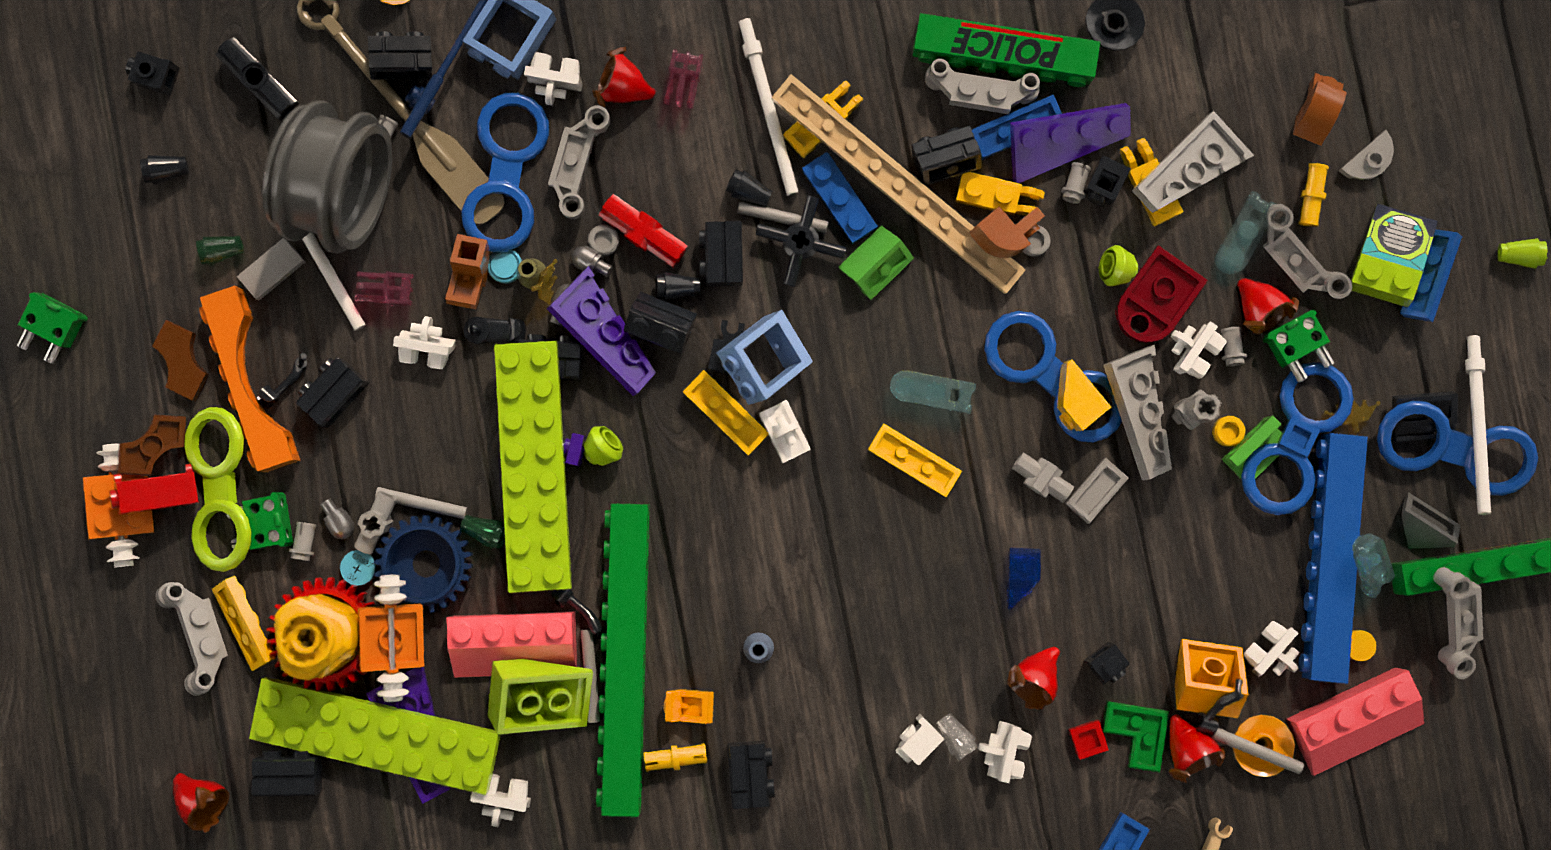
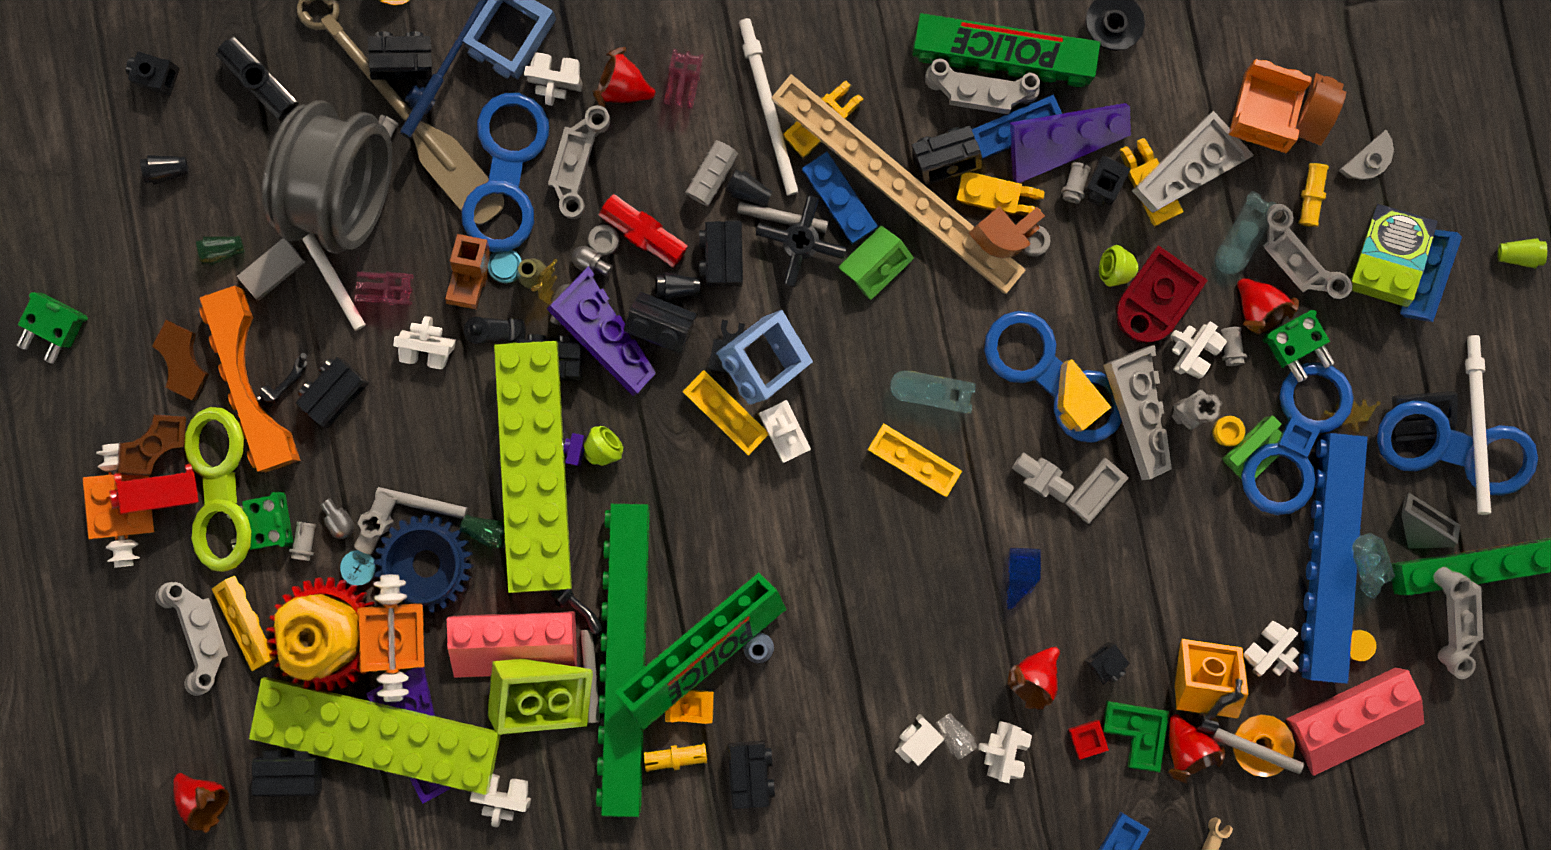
none -> green brick [614,572,787,730]
none -> light grey axle [685,140,739,206]
none -> orange panel [1229,59,1312,153]

